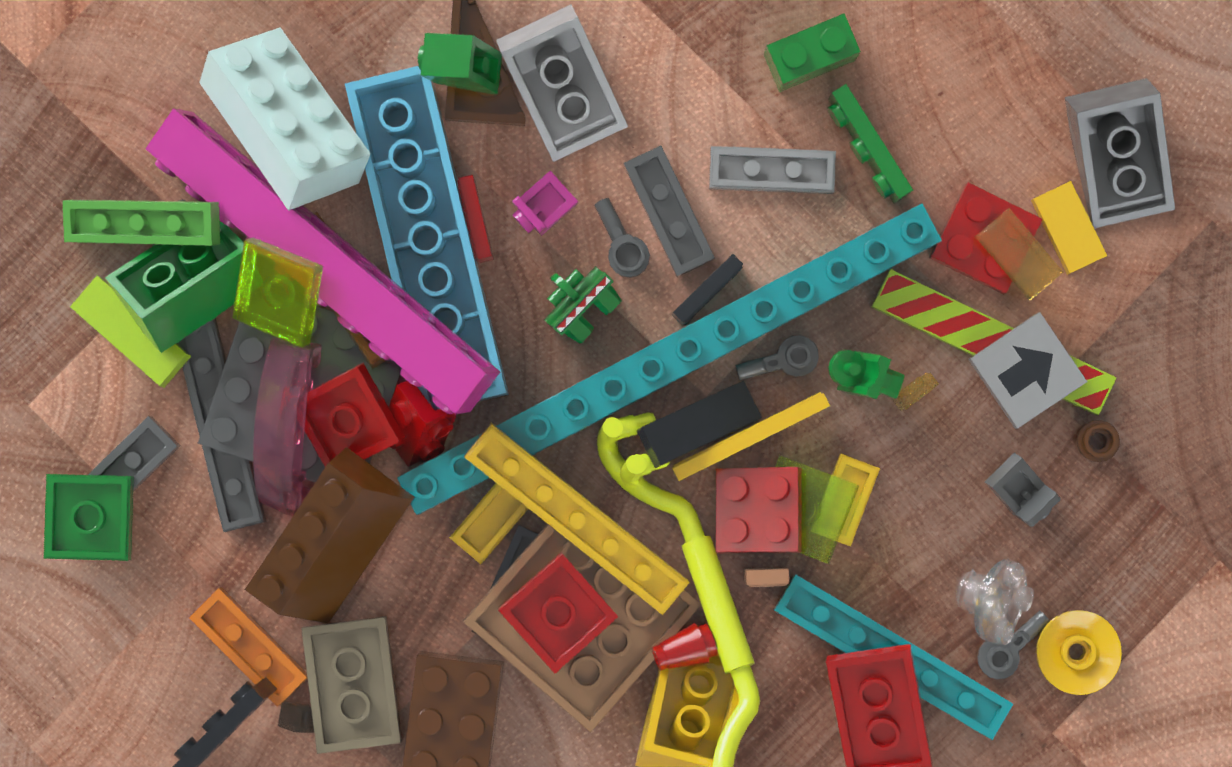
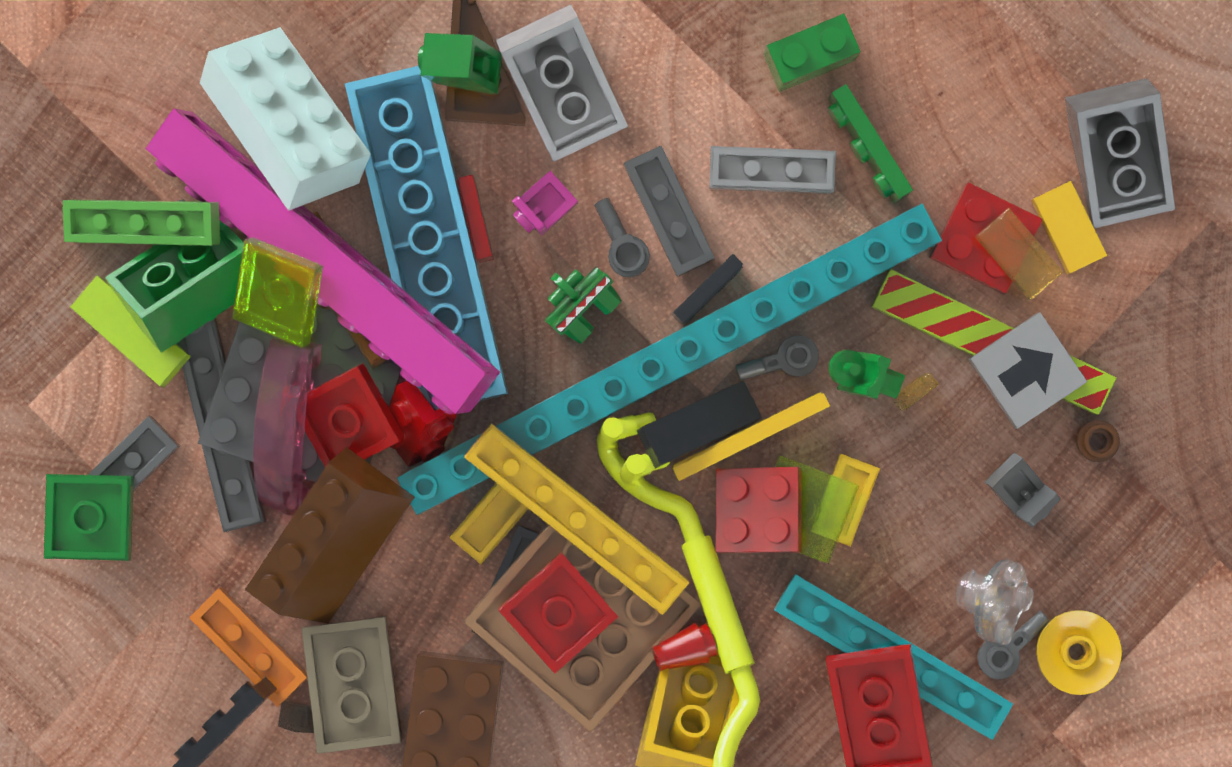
nougat tile [744,567,789,587] -> none

